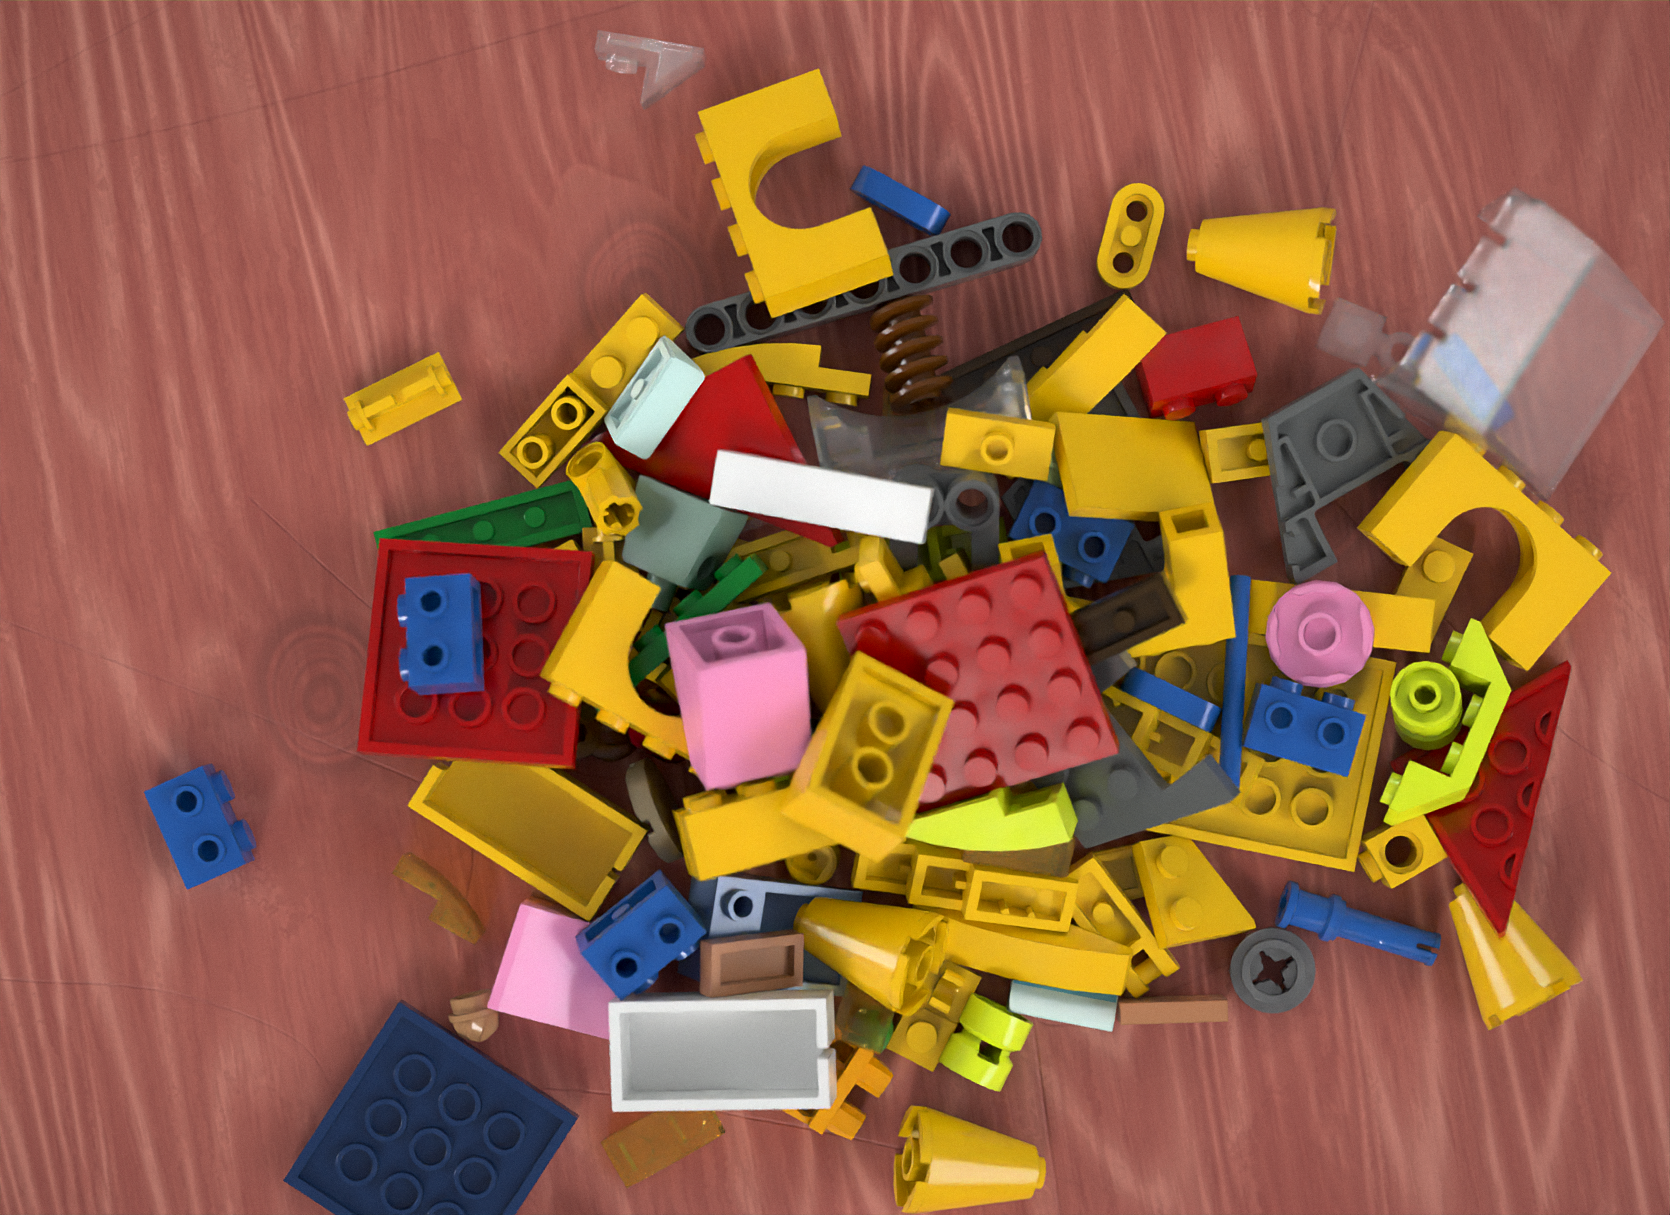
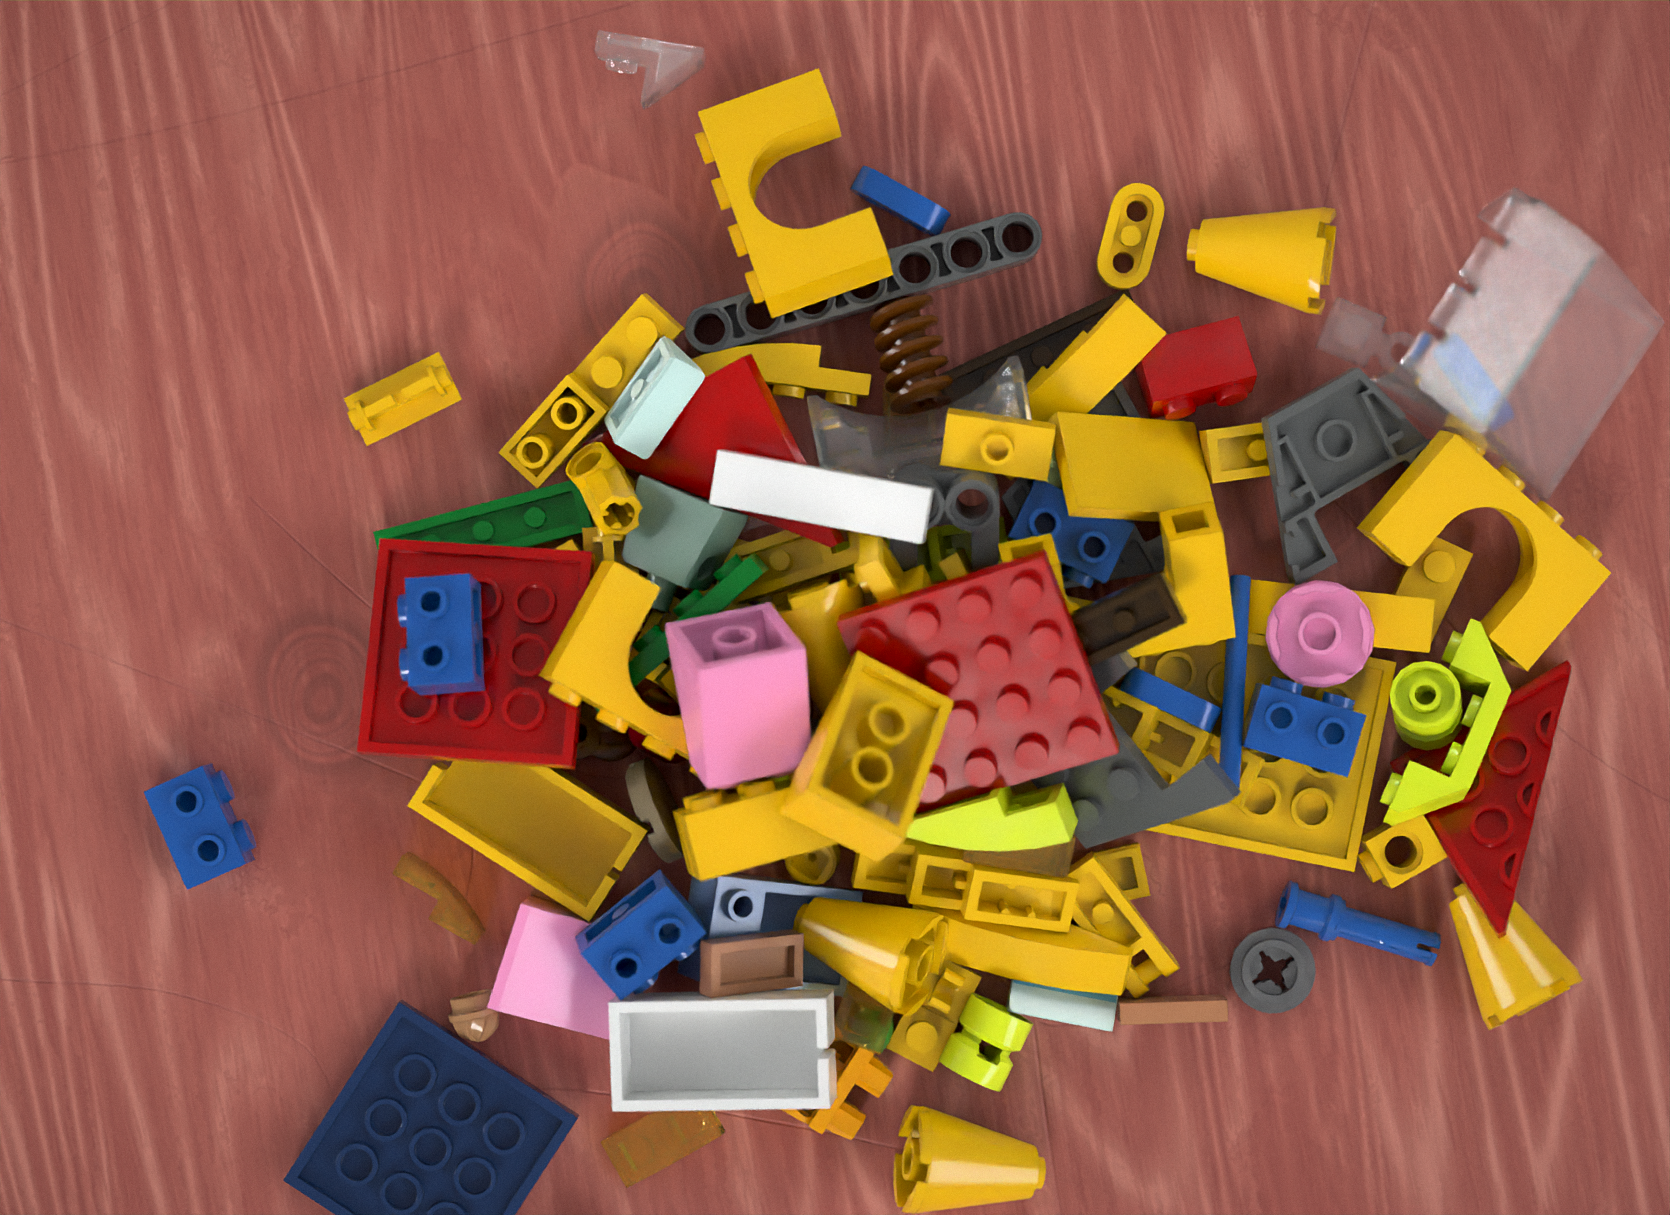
yellow wing [1131,836,1256,950] -> none

